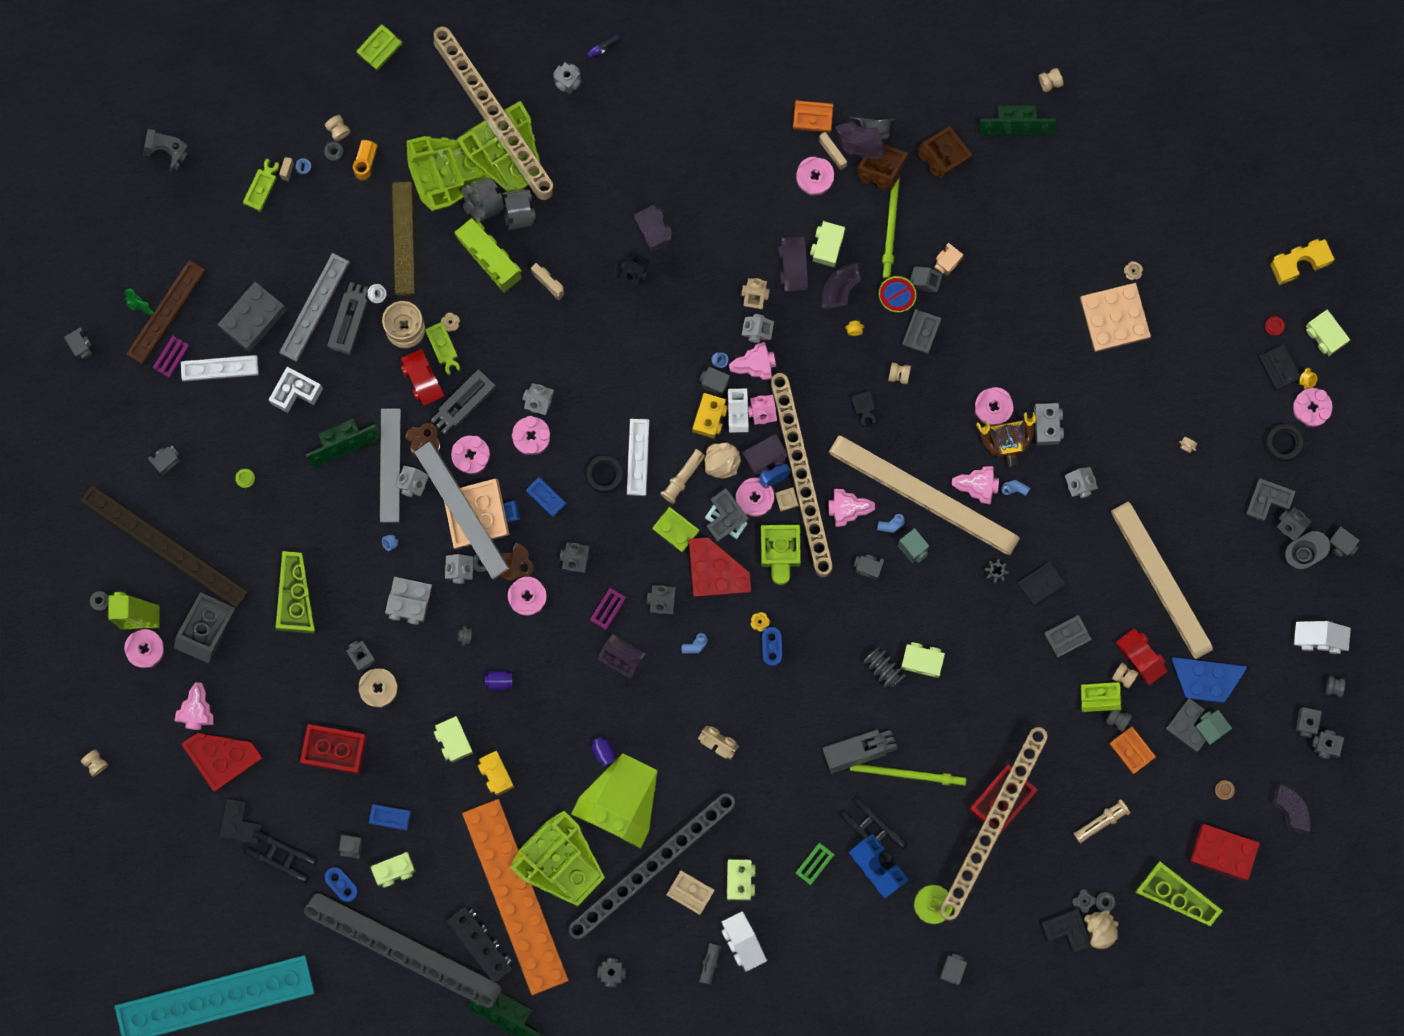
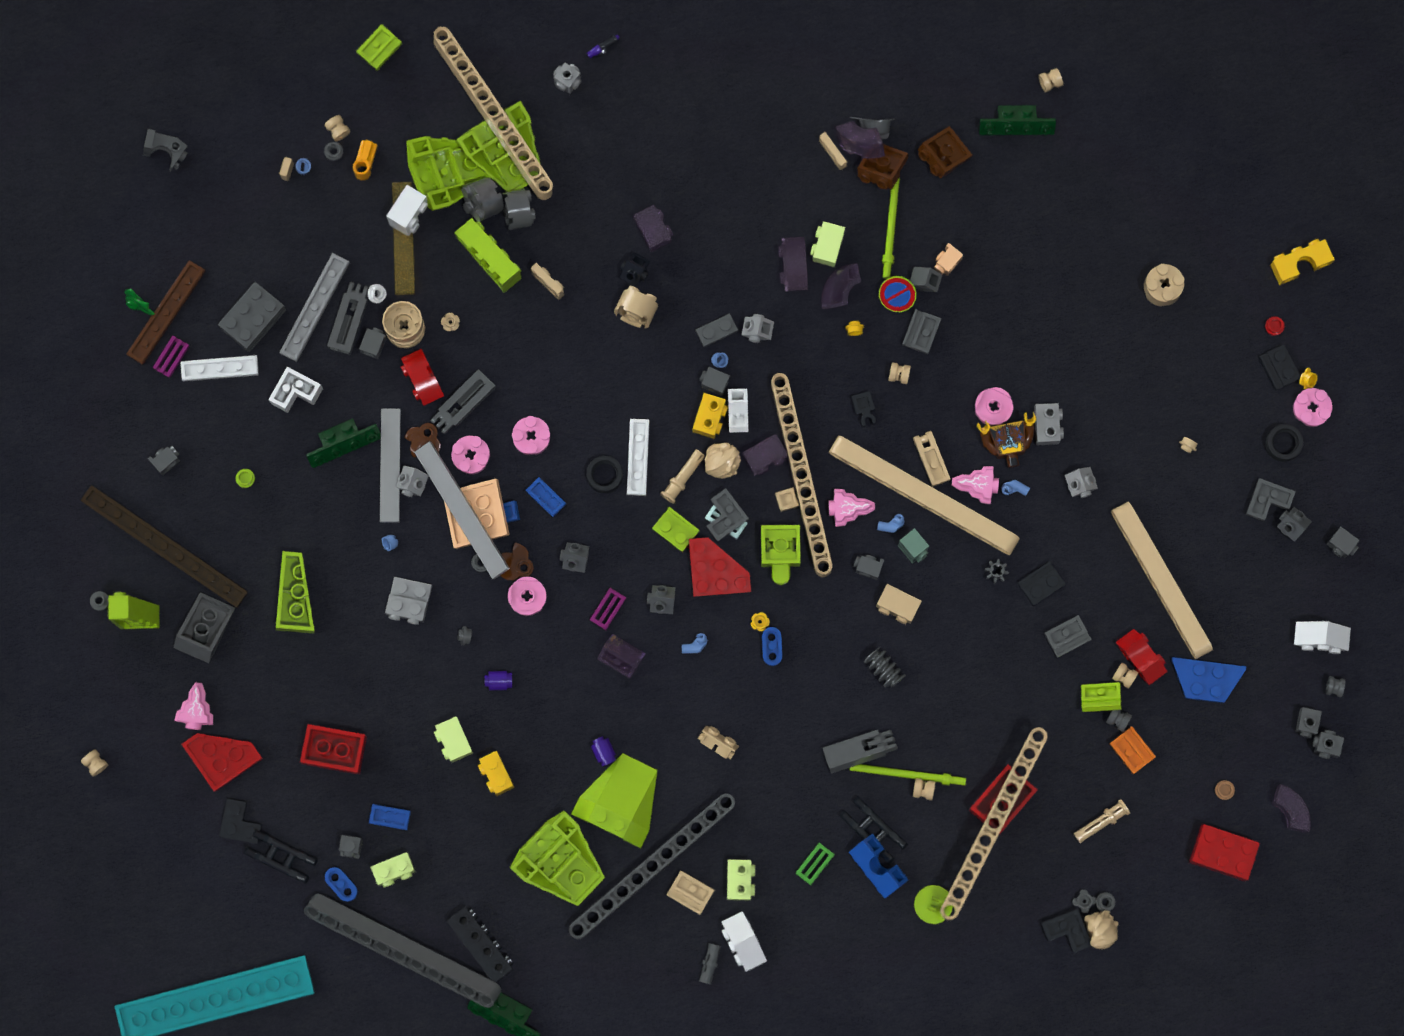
dark grey brick [64,327,92,360] -> none
bright pink plate [125,629,164,668] -> none
lime plate [243,159,279,212] -> none
dark grey brick [346,641,376,672] -> none
tan plate [359,669,398,708] -> none
lime plate [425,322,460,375] -> none
light grey brick [445,554,473,584] -> none
orange plate [462,799,568,995] -> none
light grey brick [523,383,554,415] -> none
dark grey brick [598,959,626,987] -> none
bright pink rock [729,342,776,380] -> none
bright pink plate [736,478,774,517] -> none
tan brick [741,278,770,309] -> none
bright pink brick [748,395,777,425] -> none
blue plate [759,464,792,489] -> none
orange plate [793,101,833,132] -> none
bright pink plate [796,157,834,196] -> none
yellowish green brick [901,643,945,678] -> none
dark grey brick [940,954,967,985] -> none
light nougat plate [1080,283,1151,352] -> none
tan plate [1124,262,1143,280] -> none
lime wedge [1135,861,1222,926] -> none
dark grey plate [1165,698,1206,753] -> none
sand green brick [1196,710,1232,744] -> none
dark grey piece [1285,531,1330,569] -> none
yellowish green brick [1306,310,1350,357] -> none
none -> dark grey brick [359,328,387,359]
none -> white brick [386,185,428,237]
none -> tan brick [614,286,658,328]
none -> dark grey plate [696,313,738,348]
none -> tan brick [876,584,921,624]
none -> tan plate [913,431,950,487]
none -> tan wheel [913,778,935,800]
none -> tan brick [1144,264,1184,306]

